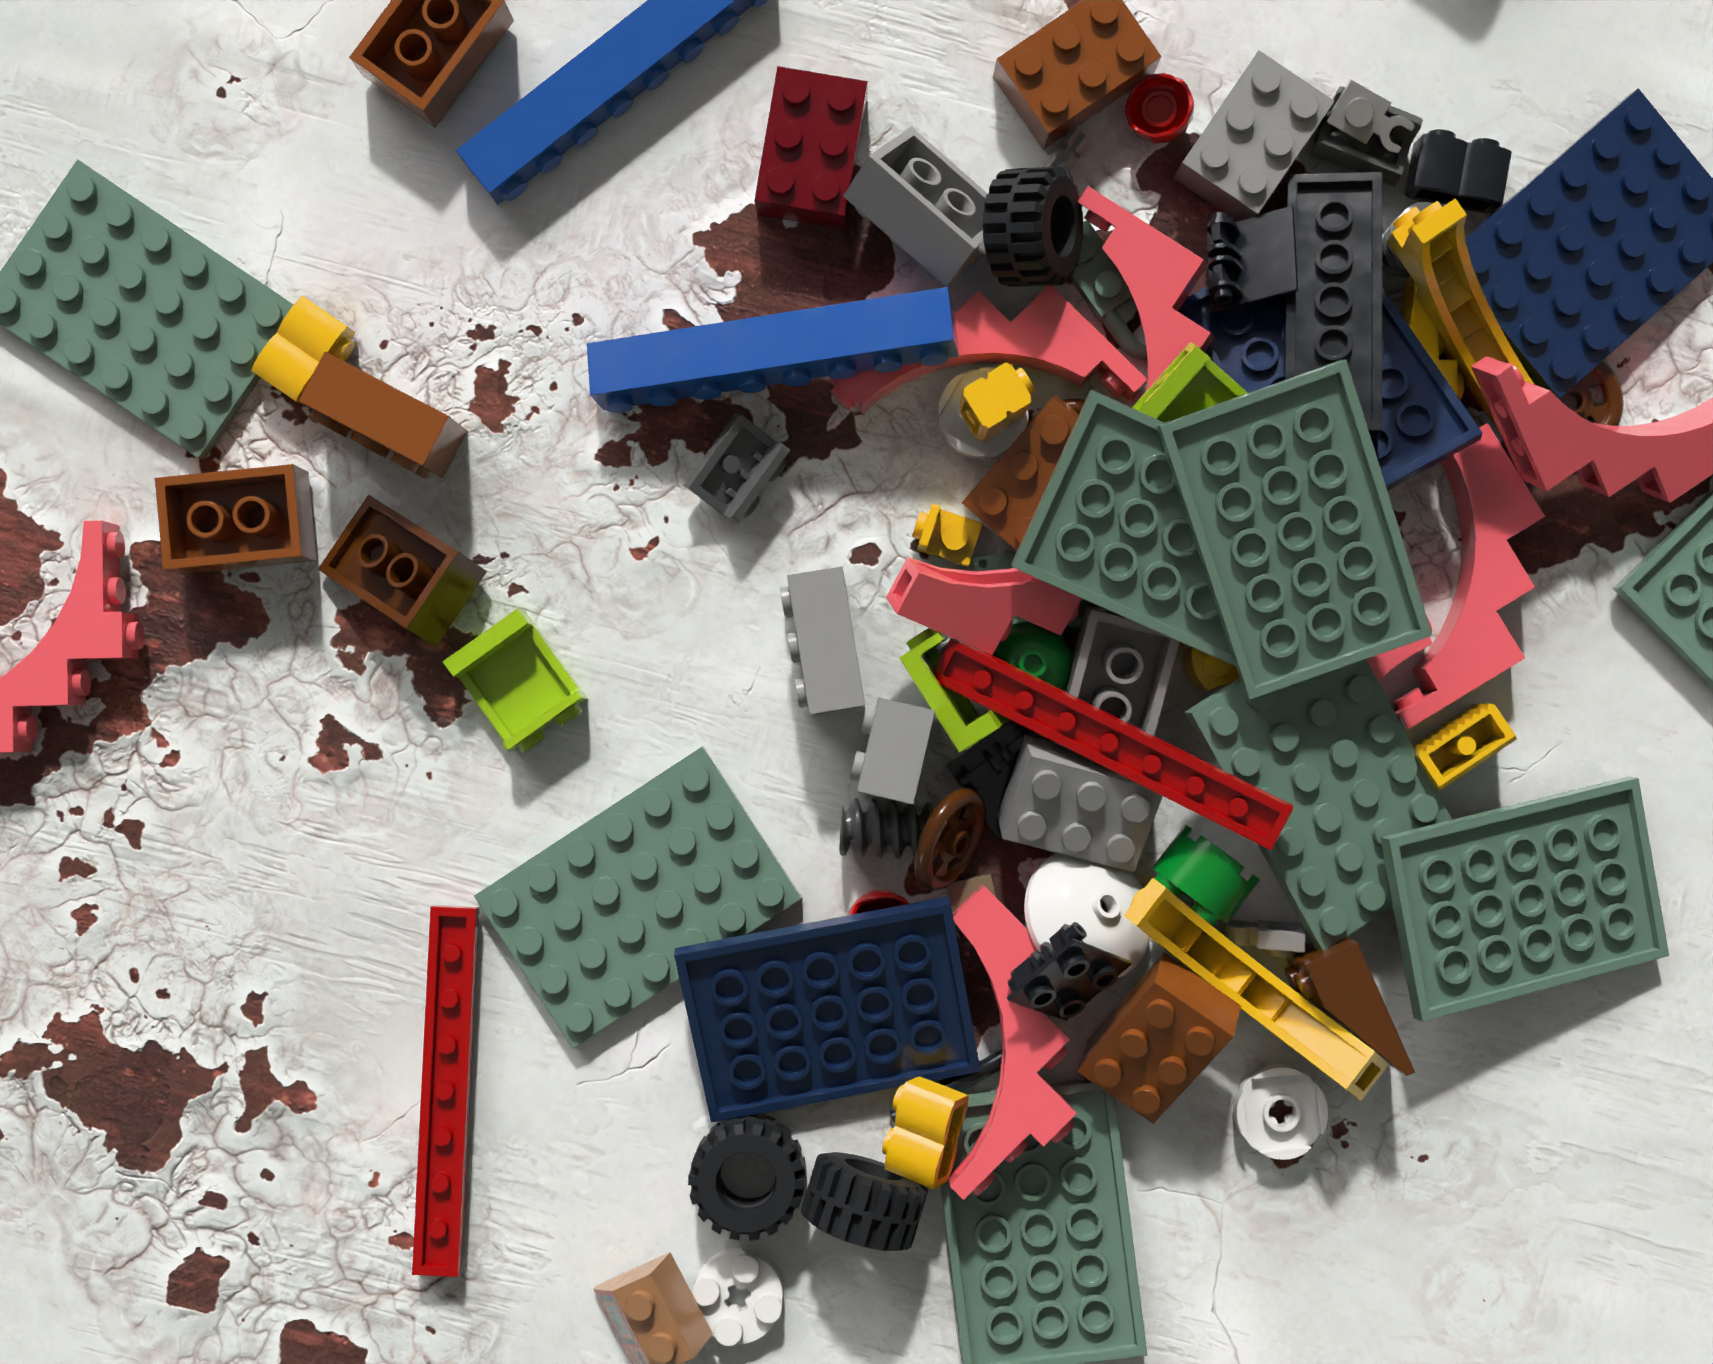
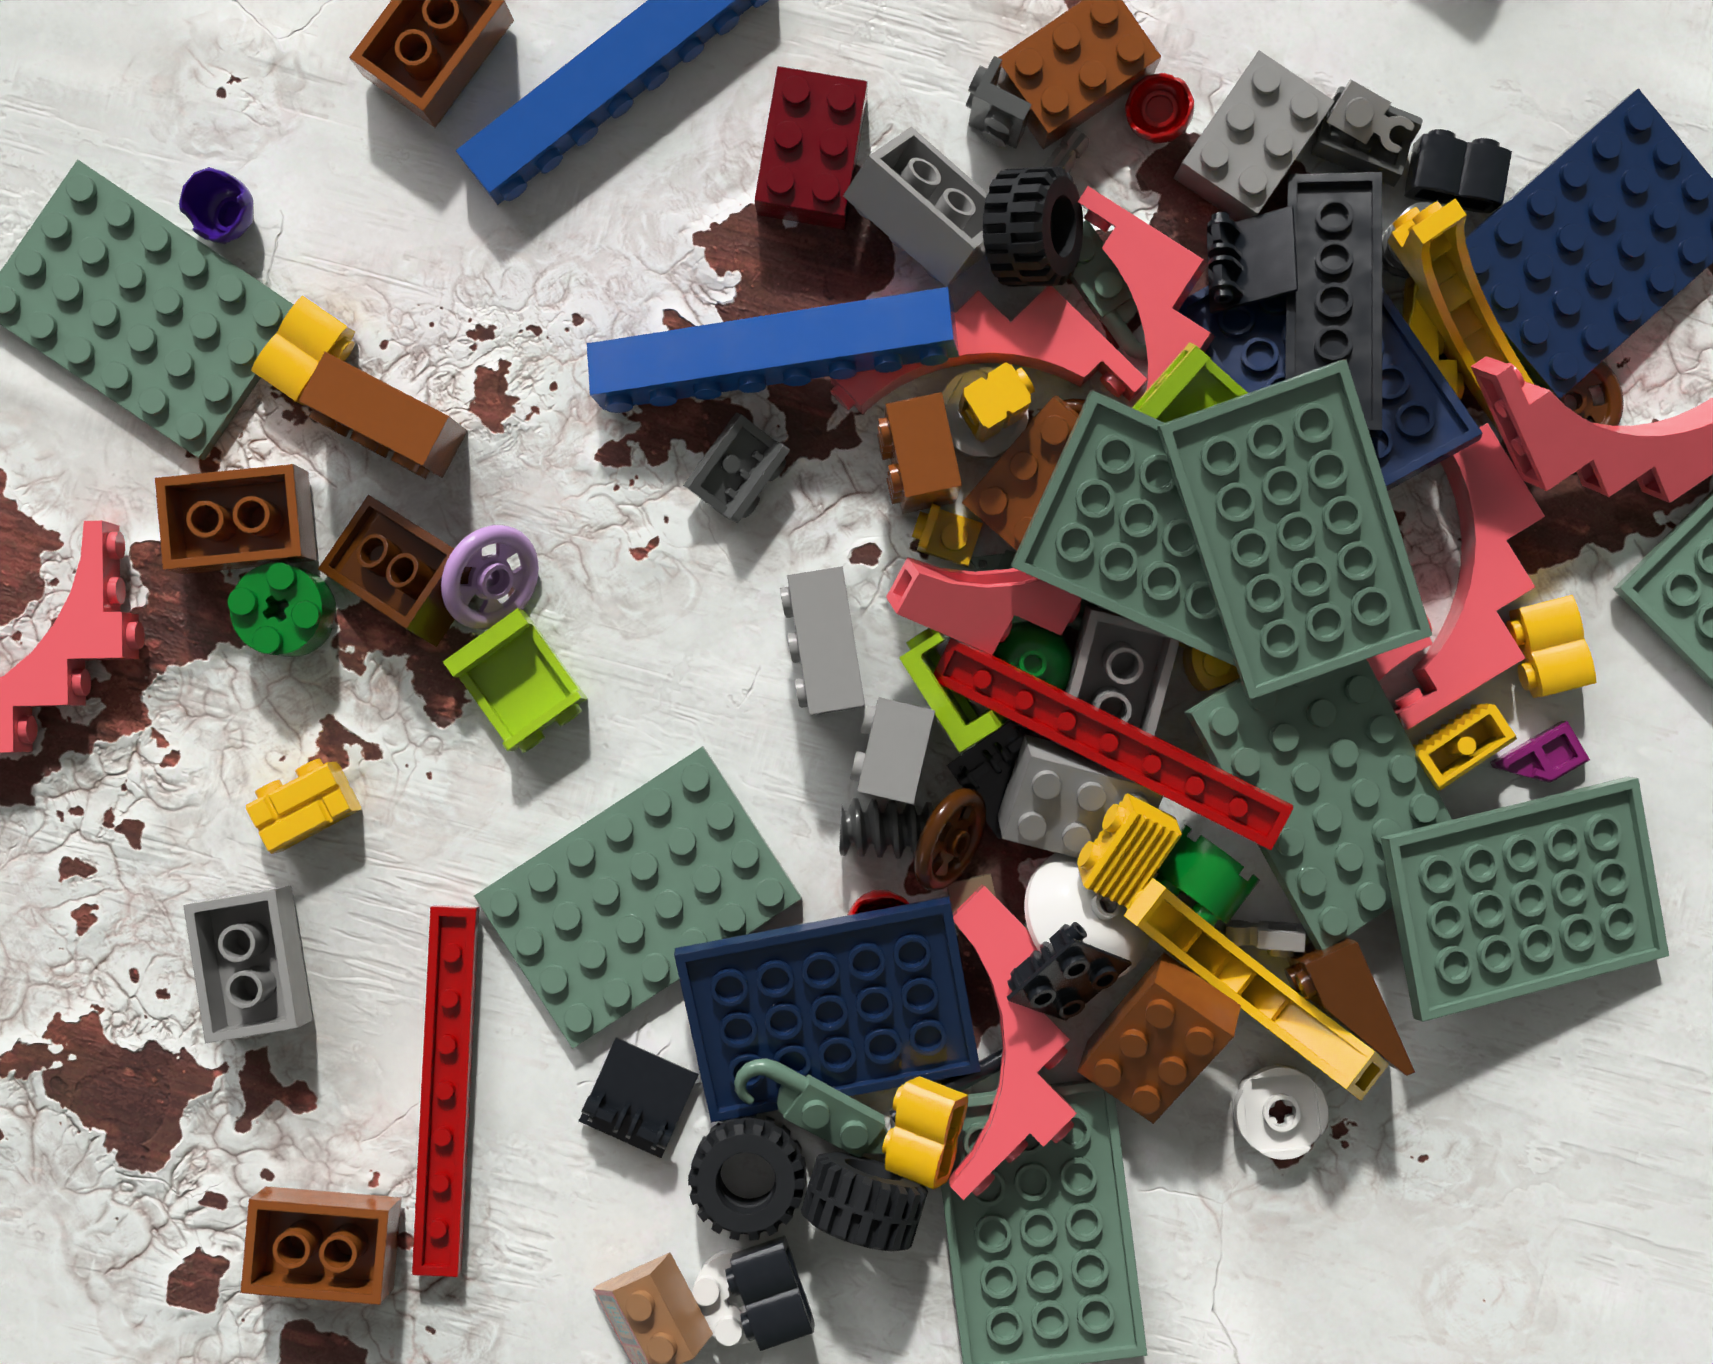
none -> dark purple hair [179,167,254,244]
none -> light grey brick [183,886,313,1044]
none -> green brick [228,563,336,657]
none -> dark orange brick [240,1186,402,1305]
none -> yellow brick [246,758,362,854]
none -> lavender plate [441,525,539,630]
none -> black hinge [579,1037,699,1158]
none -> black brick [725,1235,815,1351]
none -> sand green plate [734,1058,888,1157]
none -> dark orange brick [877,392,962,514]
none -> dark grey bracket [966,56,1032,149]
none -> yellow brick [1077,793,1182,909]
none -> magenta tile [1490,721,1590,783]
none -> yellow brick [1506,595,1597,698]

